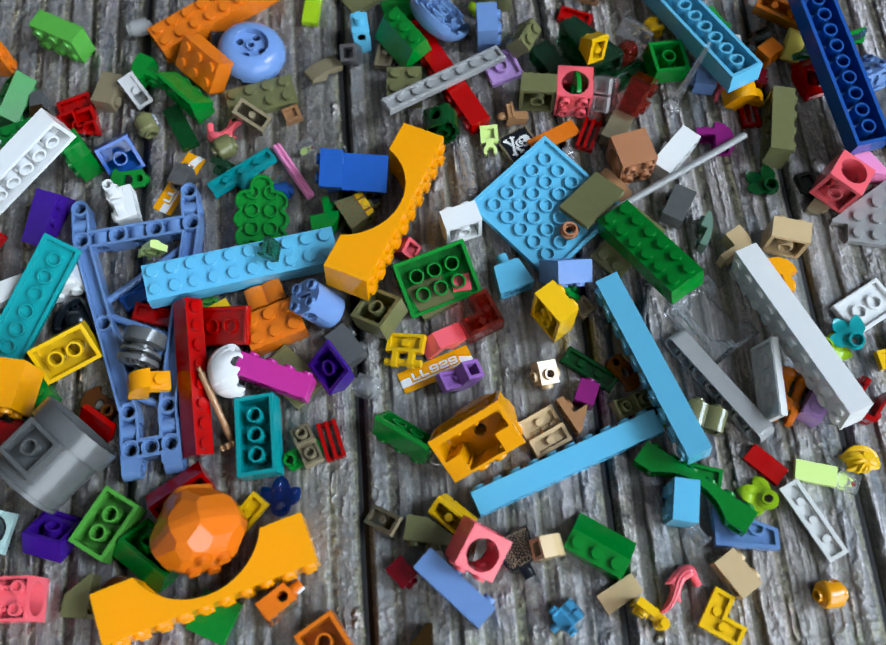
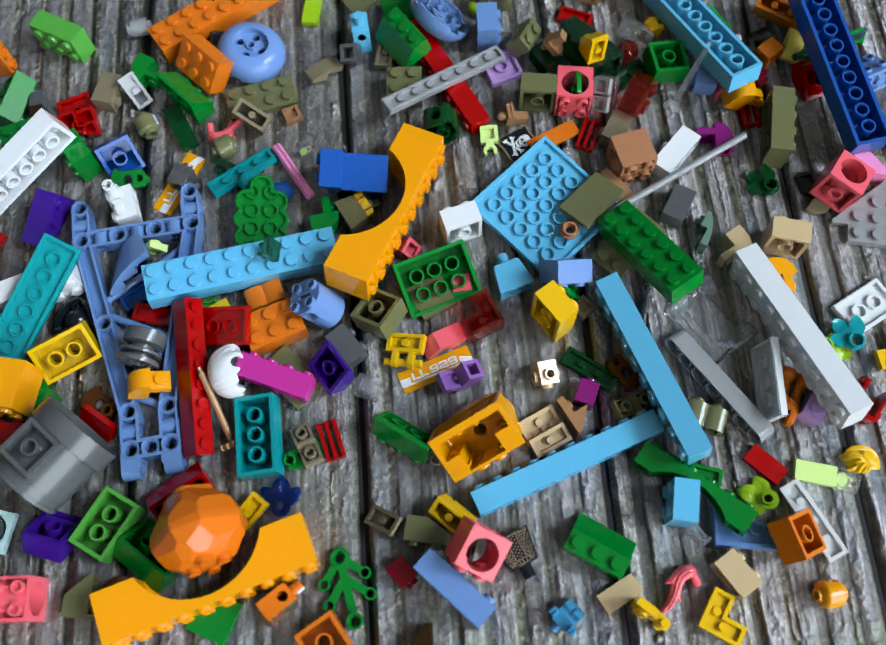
tan brick [529,533,566,563] -> none
none -> medium blue slope [109,231,150,297]
none -> green plant [318,547,377,630]
none -> medium nougat piece [541,28,567,56]
none -> orange brick [767,508,827,565]

